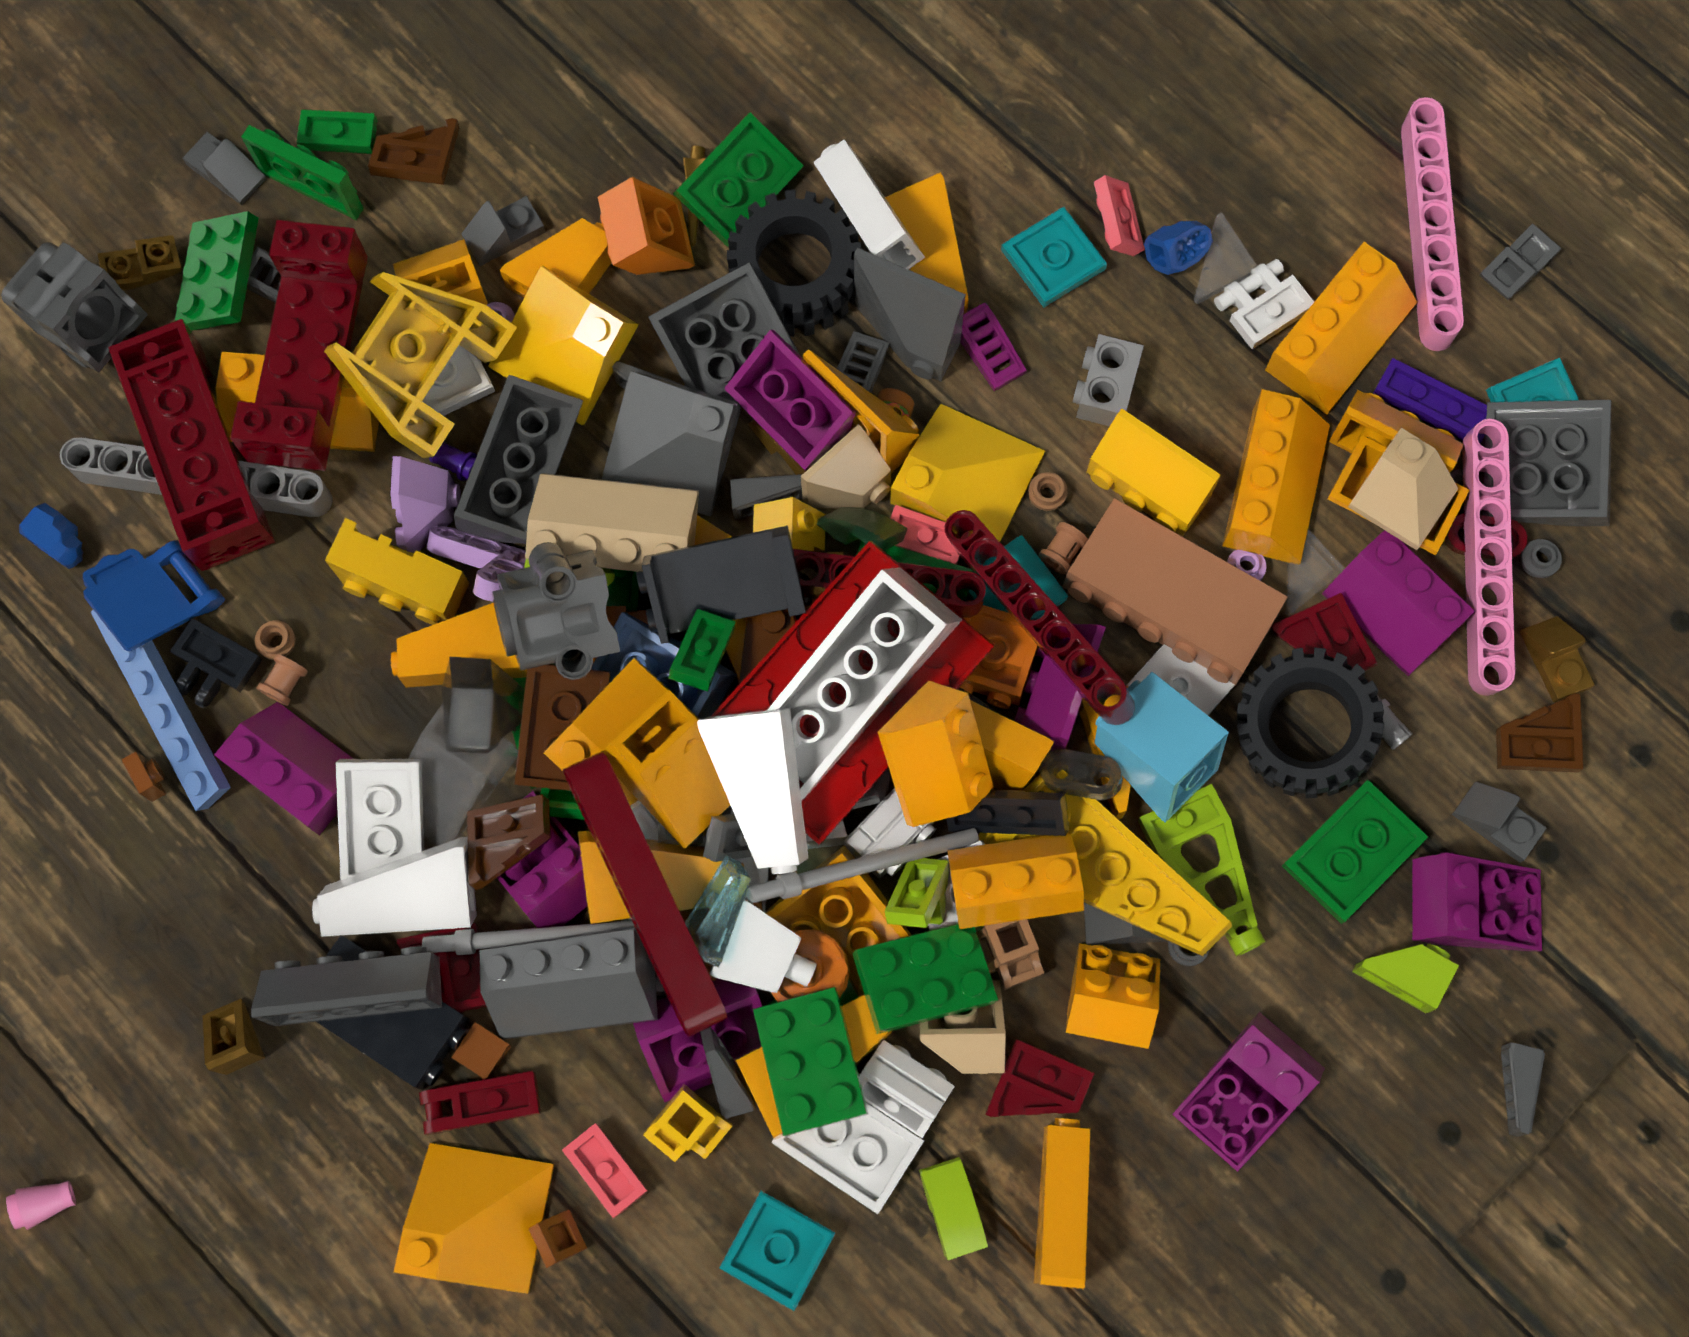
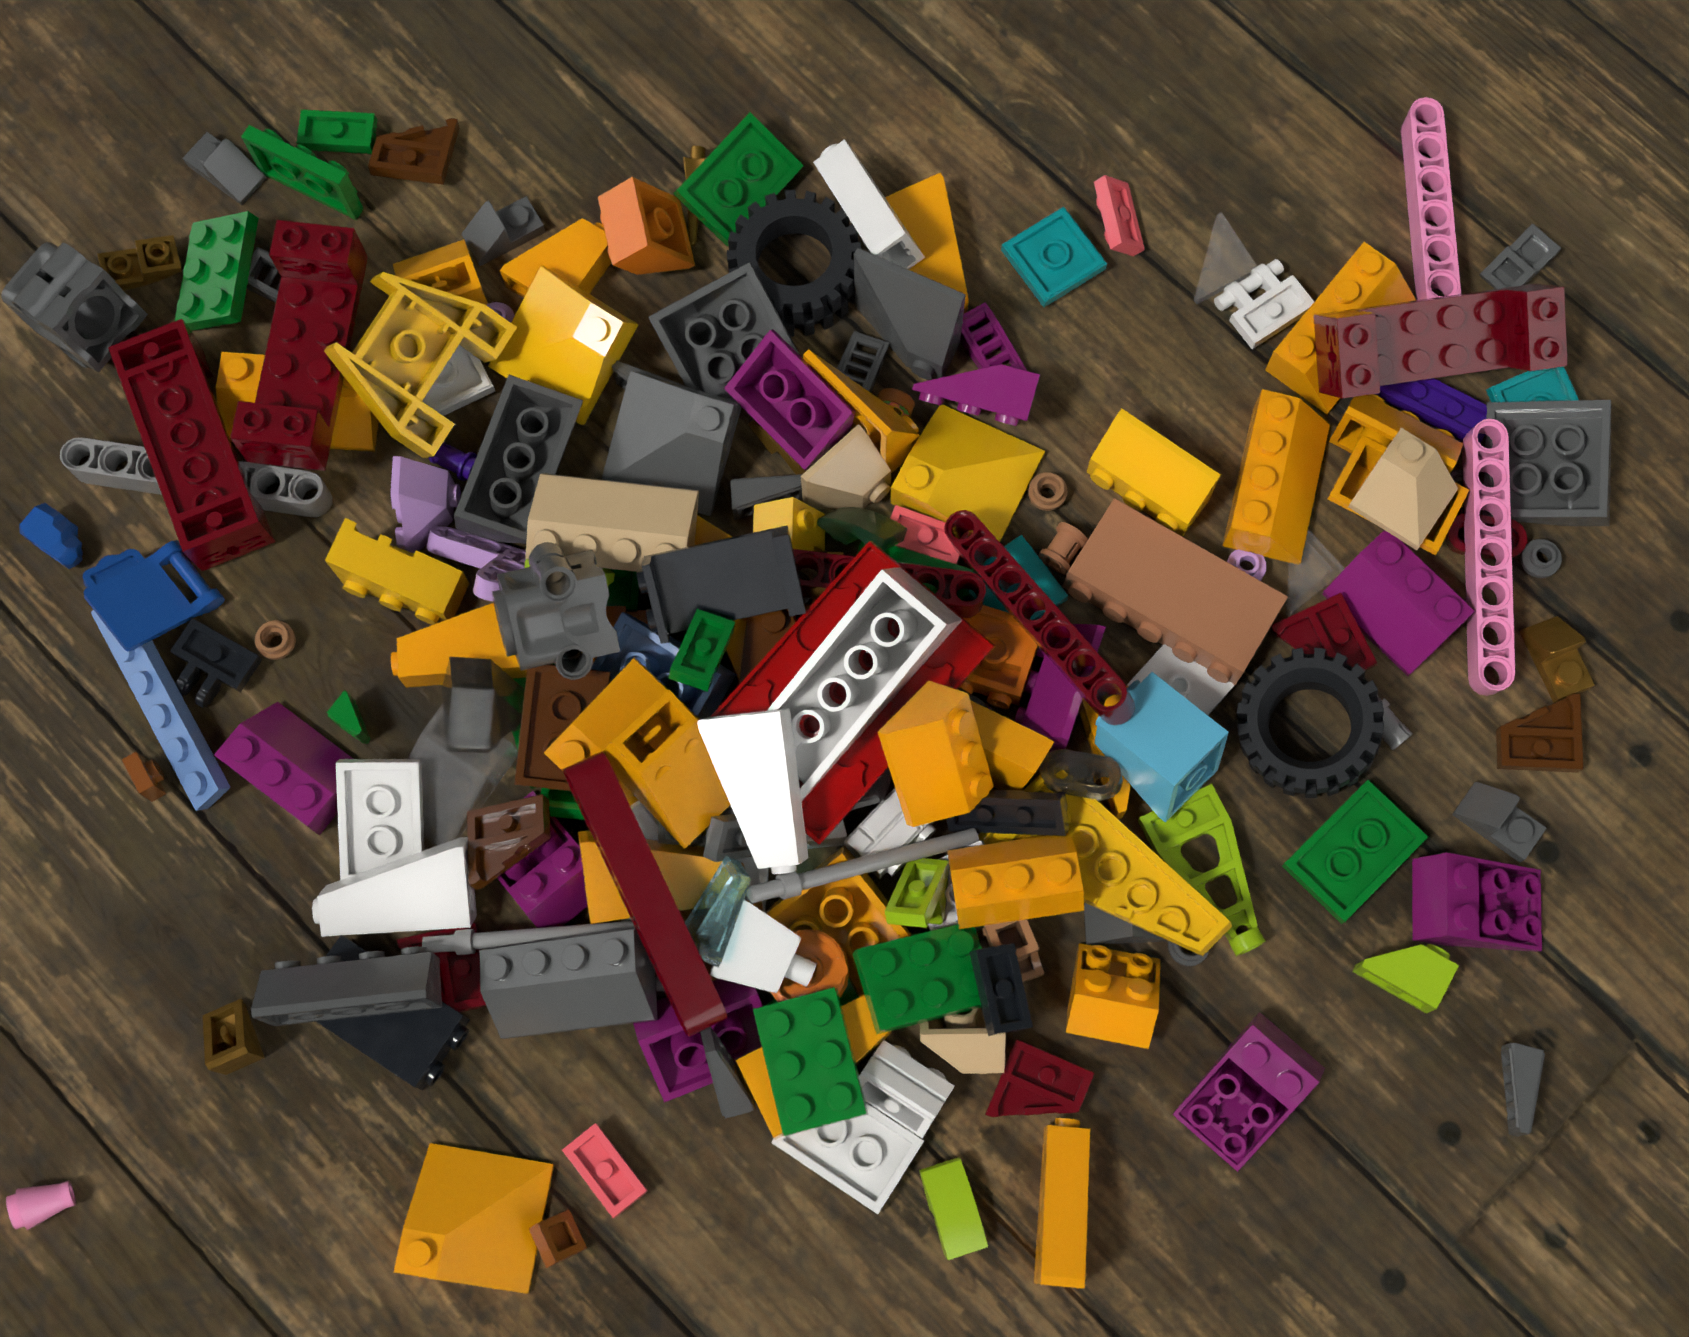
nougat bush [256,654,308,706] -> none
dark red plate [419,1071,541,1135] -> none
dark orange tile [451,1022,512,1079] -> none
yellow brick [643,1084,732,1162] -> none
teal plate [719,1191,835,1311] -> none
light grey brick [1072,334,1144,427] -> none
blue rock [1144,221,1213,275] -> none
none -> green slope [326,690,371,744]
none -> magenta slope [912,364,1040,426]
none -> black plate [969,943,1033,1036]
none -> dark red plate [1314,284,1568,399]

